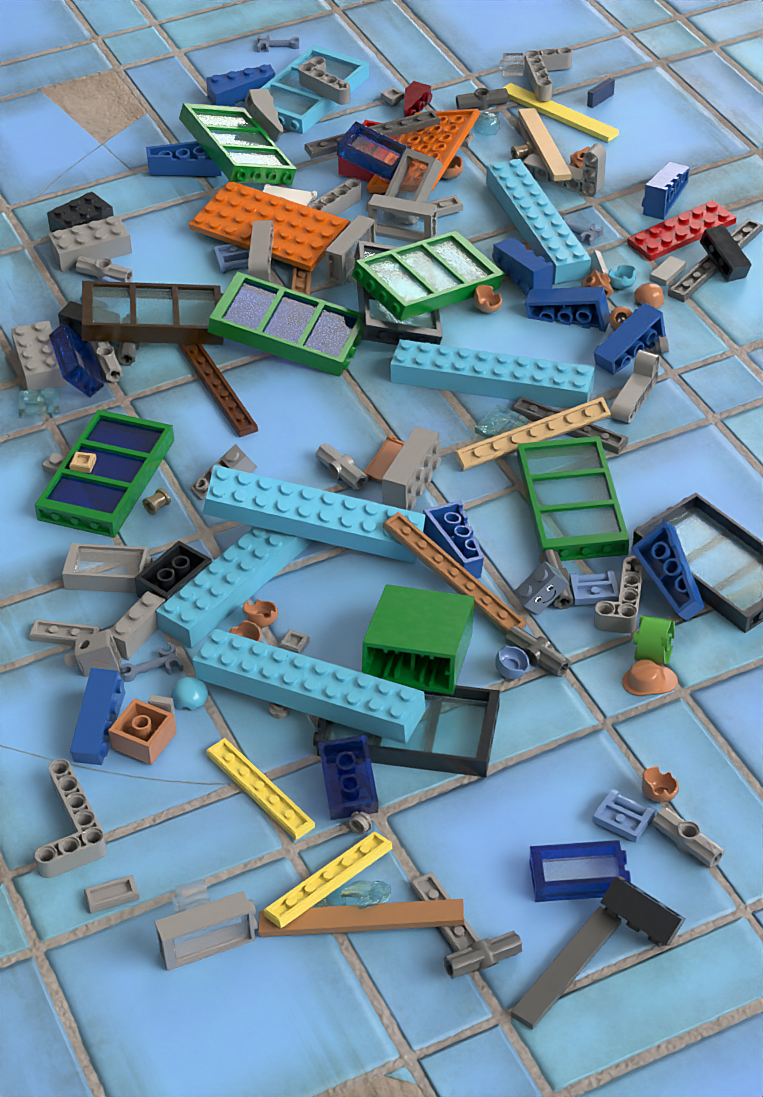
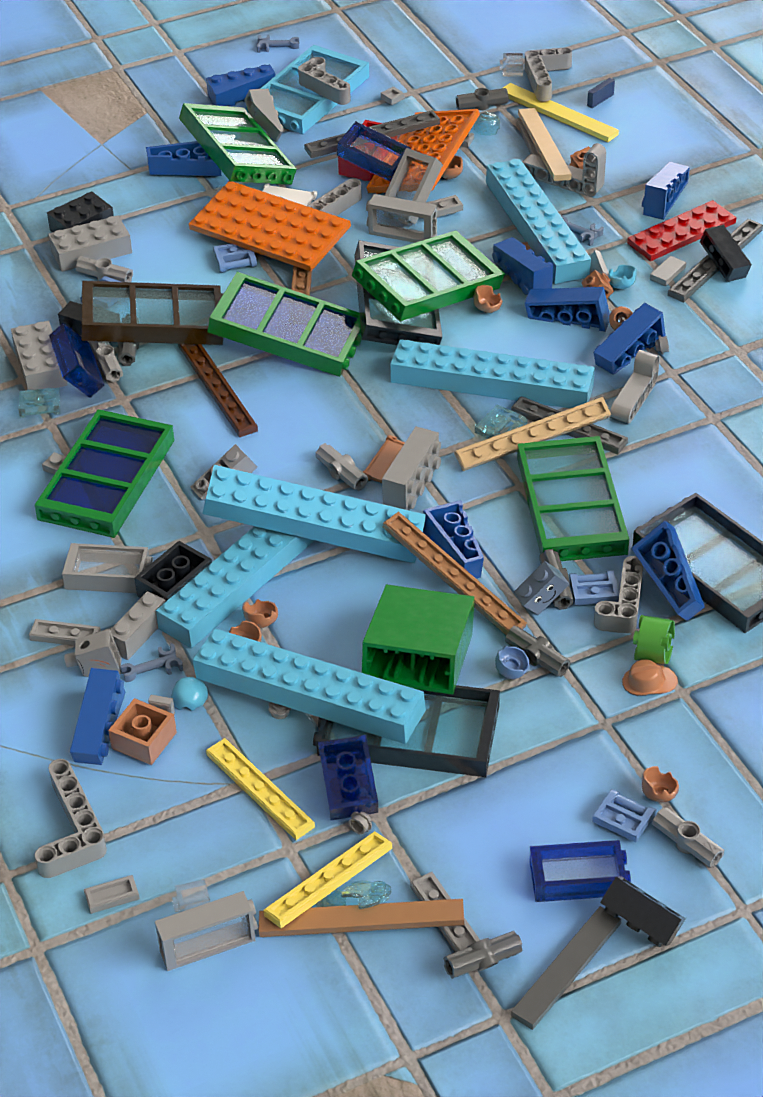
tan tile [70,452,97,473] -> none
dark tan bush [142,488,171,515] -> none
light grey beam [248,220,274,283] -> none
light grey tile [279,629,310,654] -> none
light grey window [325,215,376,286] -> none
dark red slope [404,81,433,117] -> none
dark tan bush [510,142,533,159] -> none
nougat hair [634,283,664,308] -> none

